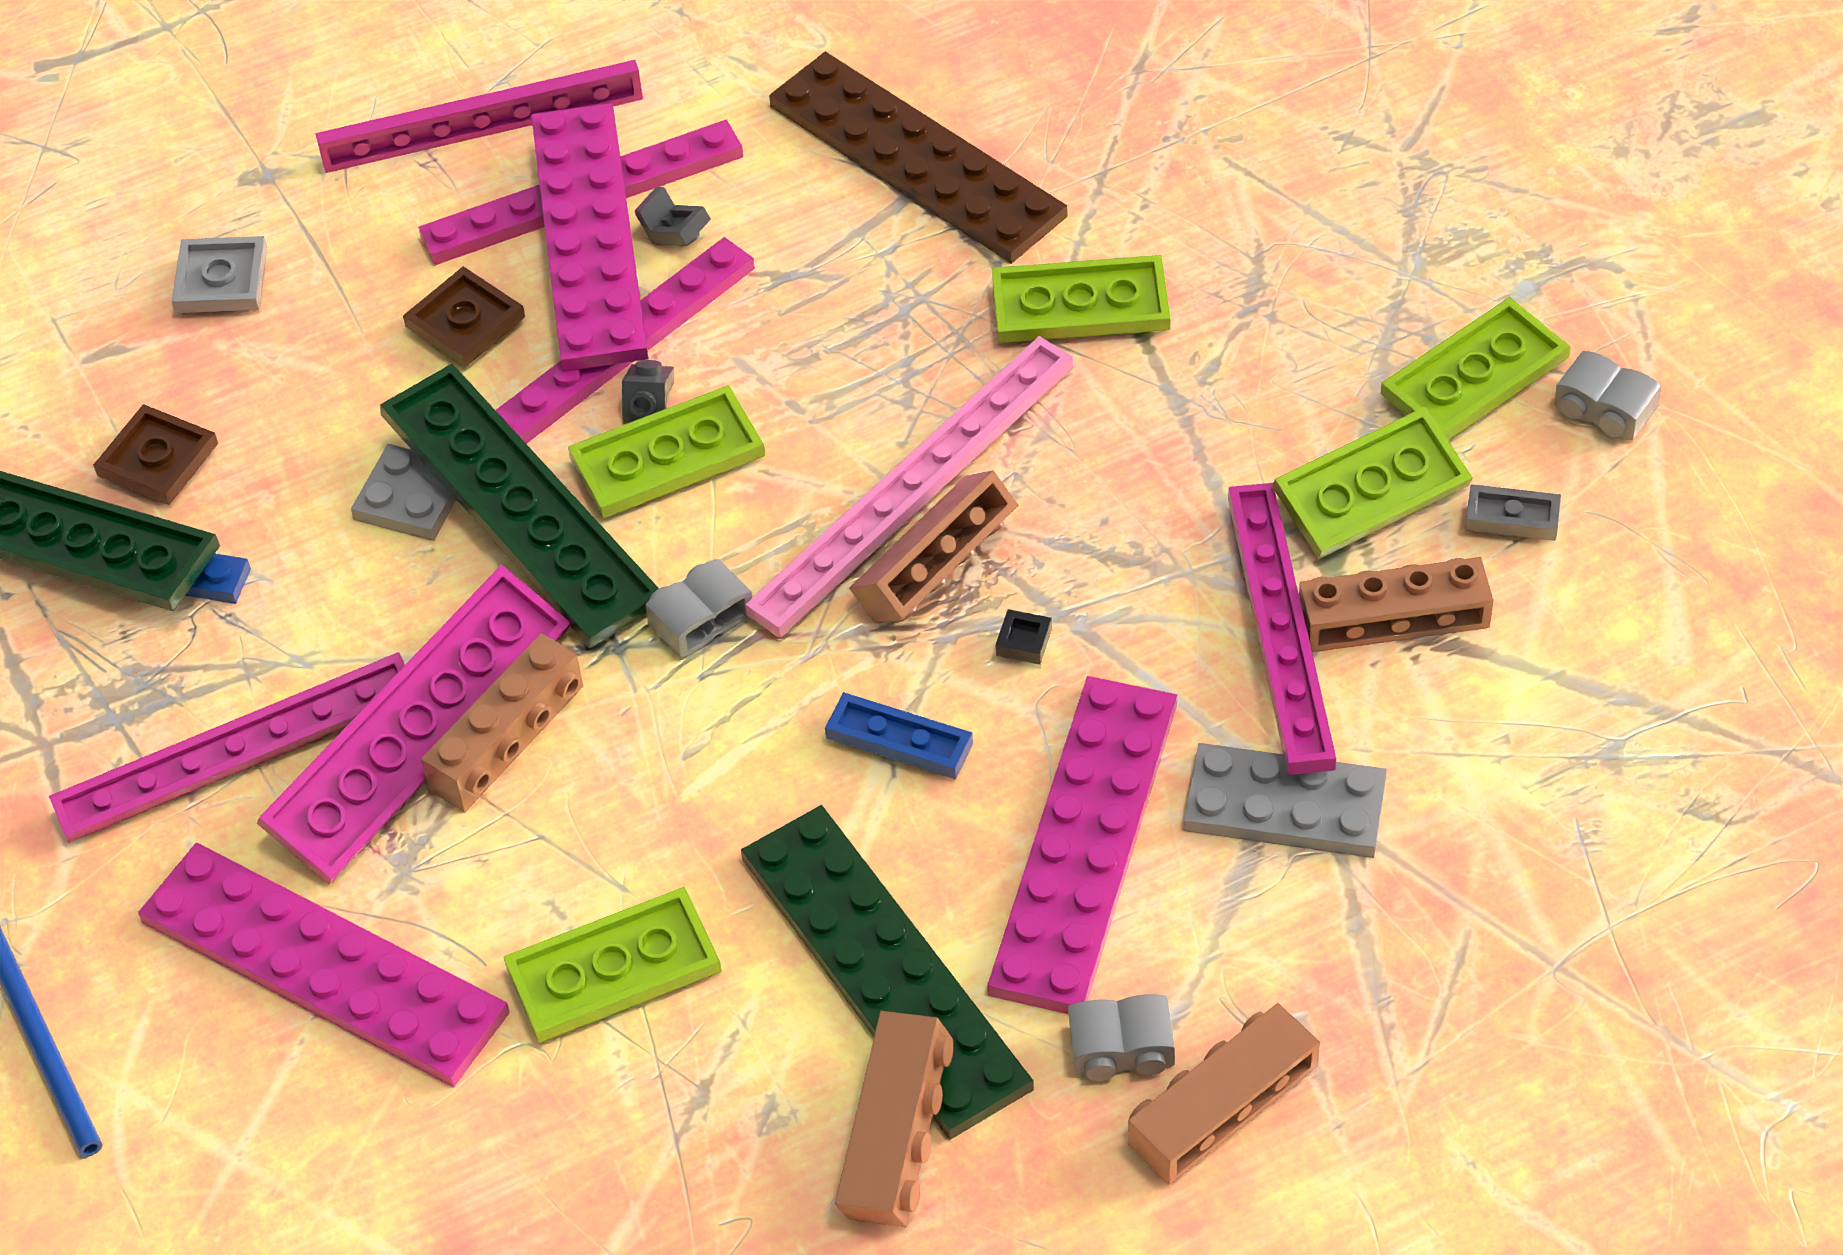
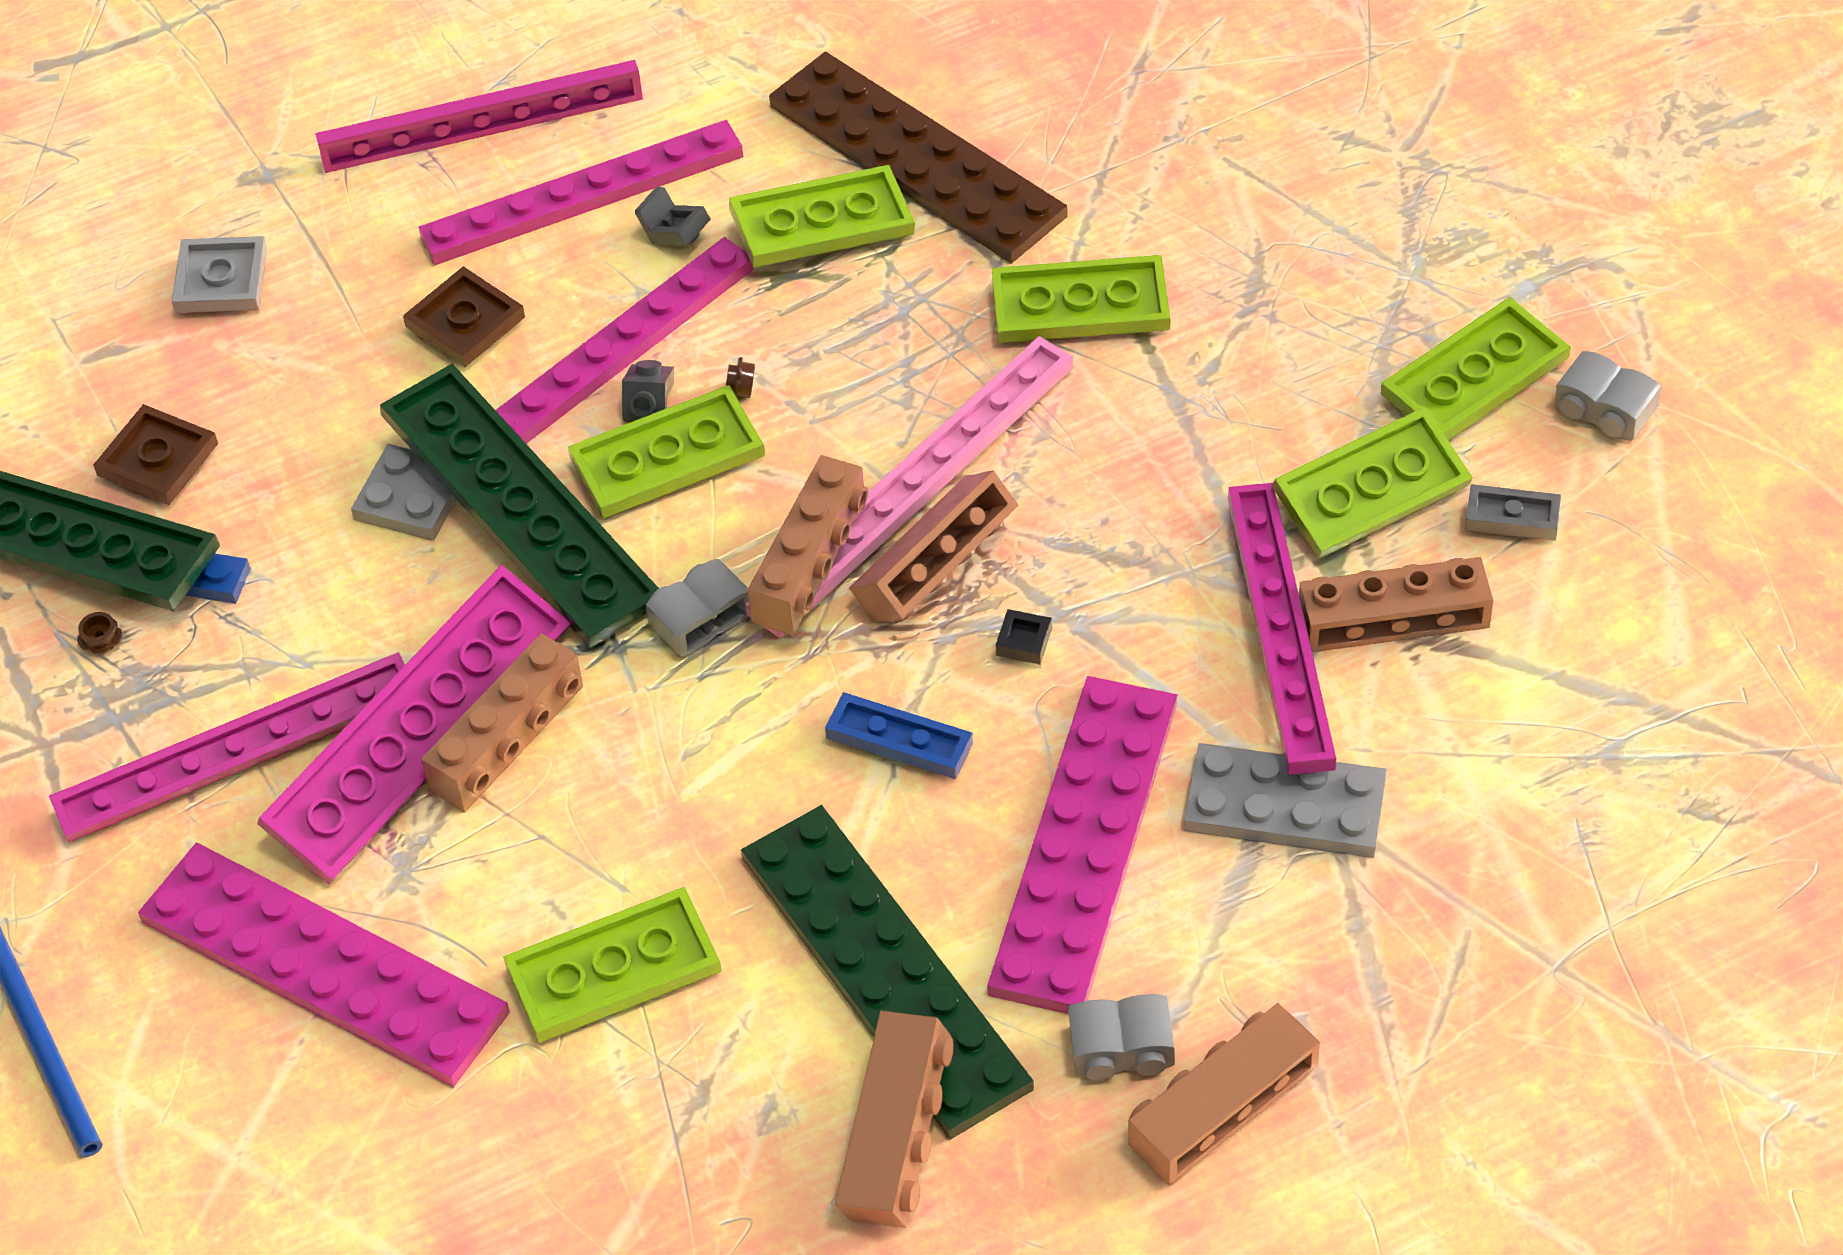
dark pink plate [531,103,649,371] -> none
none -> reddish brown plate [77,612,122,654]
none -> reddish brown plate [726,357,755,398]
none -> lime plate [729,165,915,268]
none -> nougat brick [747,455,868,636]

